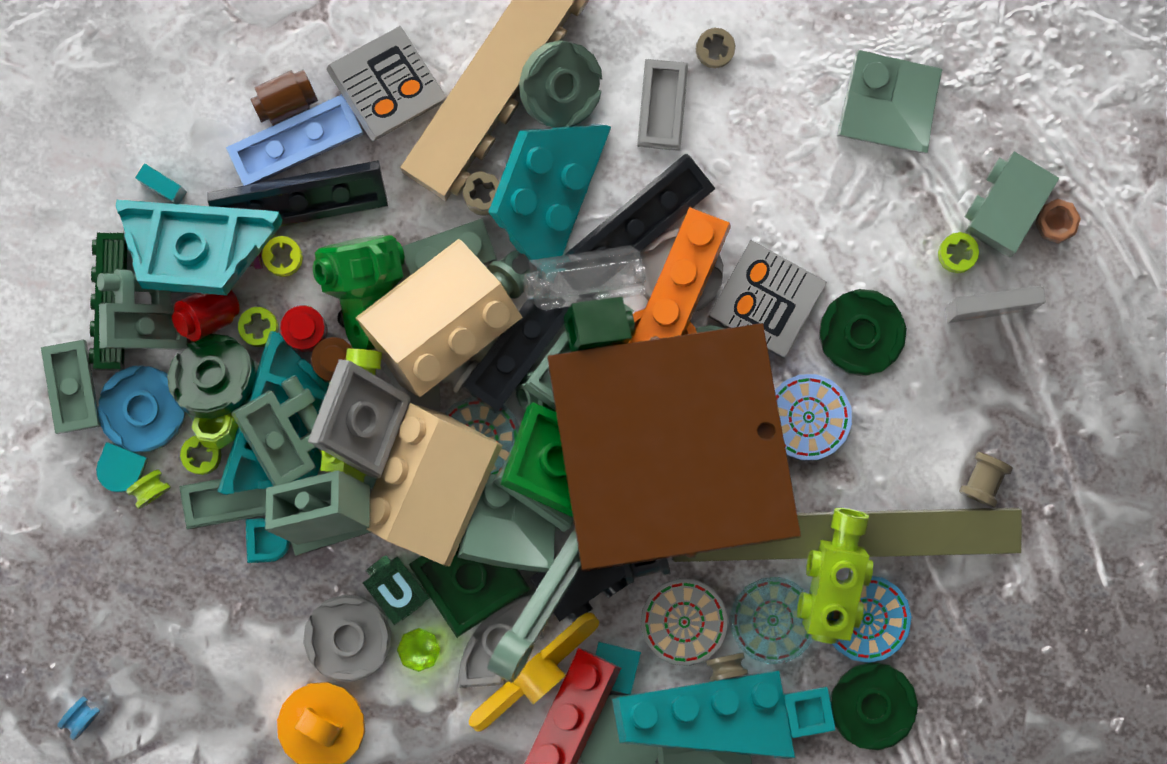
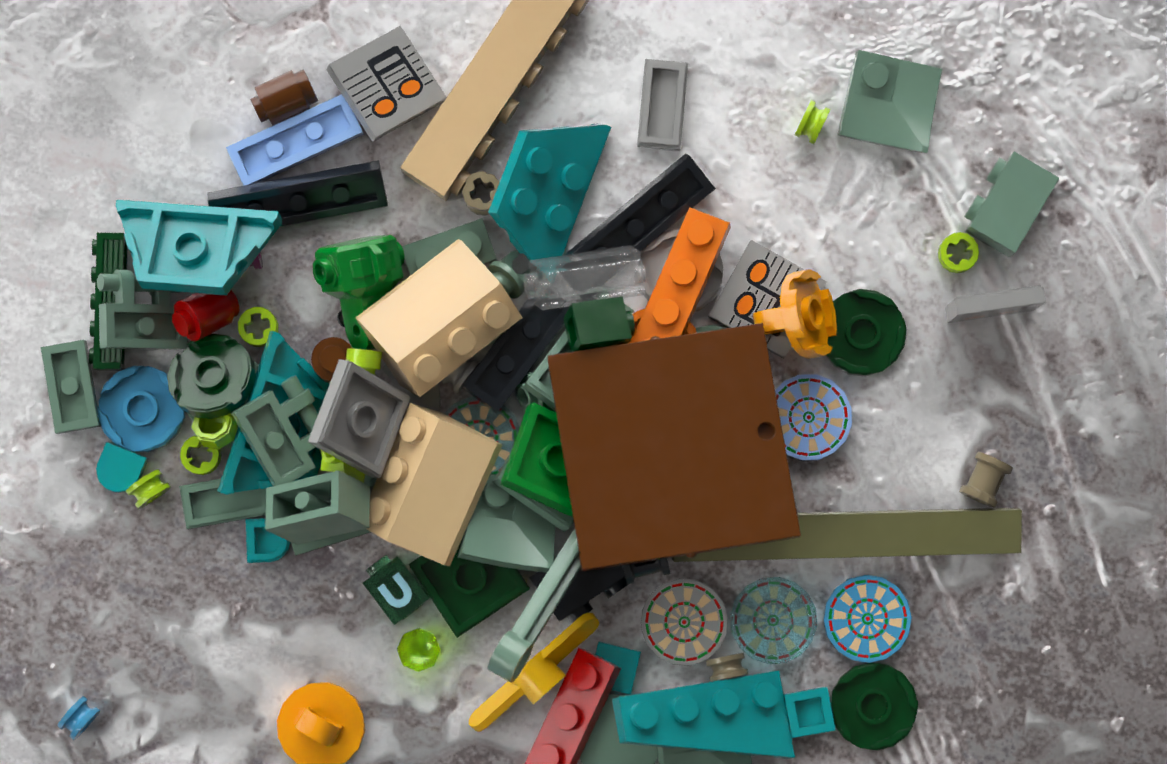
teal tile [135,163,187,204] -> none
neon yellow bush [262,236,303,277] -> none
red brick [280,305,328,353] -> none
light grey tile [303,595,392,682] -> none
light grey tile [458,595,544,688] -> none
sand green tile [519,40,602,127] -> none
dark tan bush [695,28,736,68] -> none
lime brick [797,508,873,644] -> none
nougat tile [1035,198,1081,244] -> none
none -> light orange tile [753,269,837,359]
none -> lime bush [795,100,831,144]

